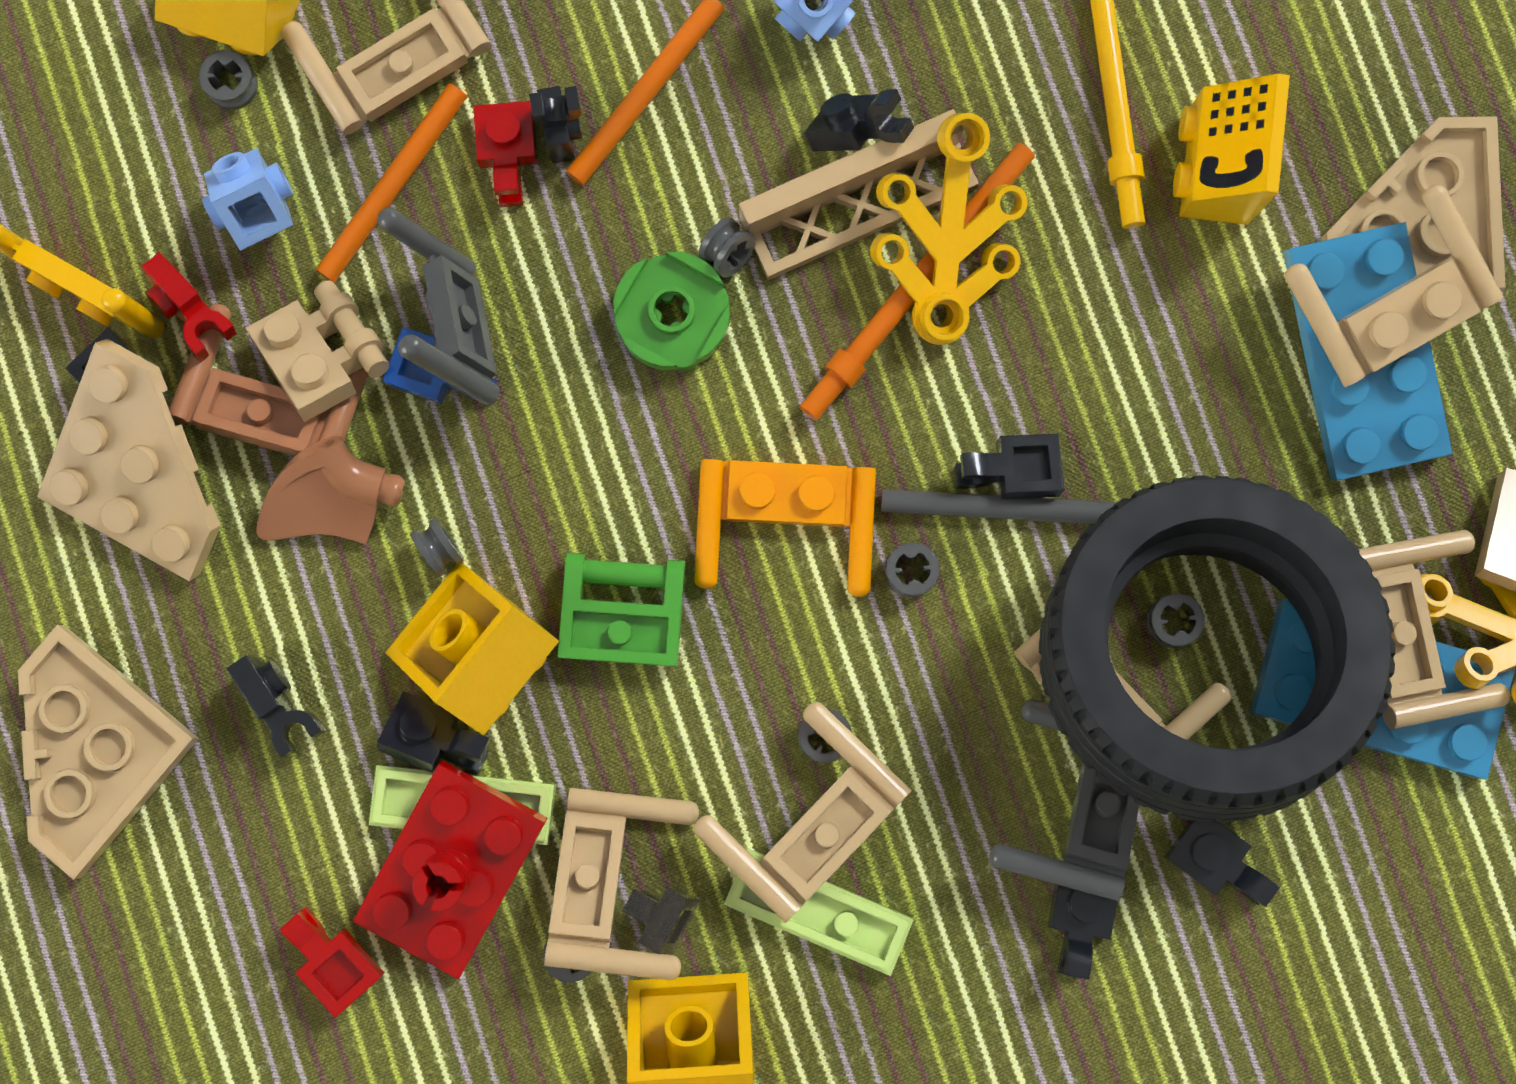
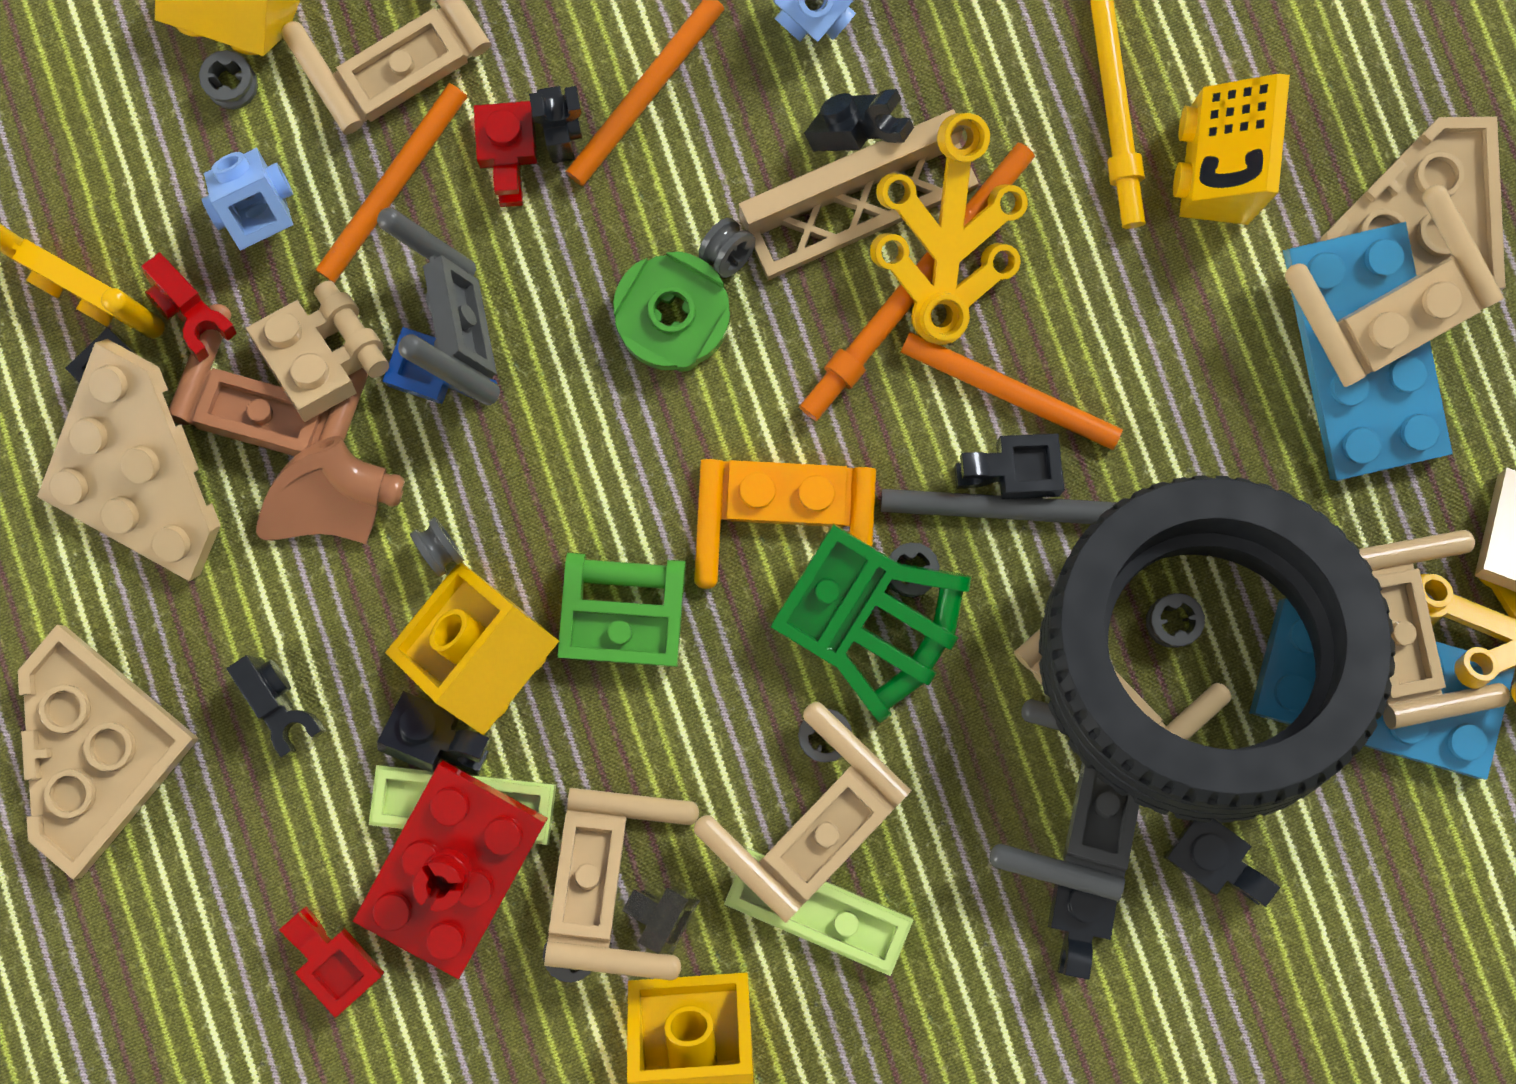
none -> green plate [770,523,972,723]
none -> orange bar [900,332,1123,450]

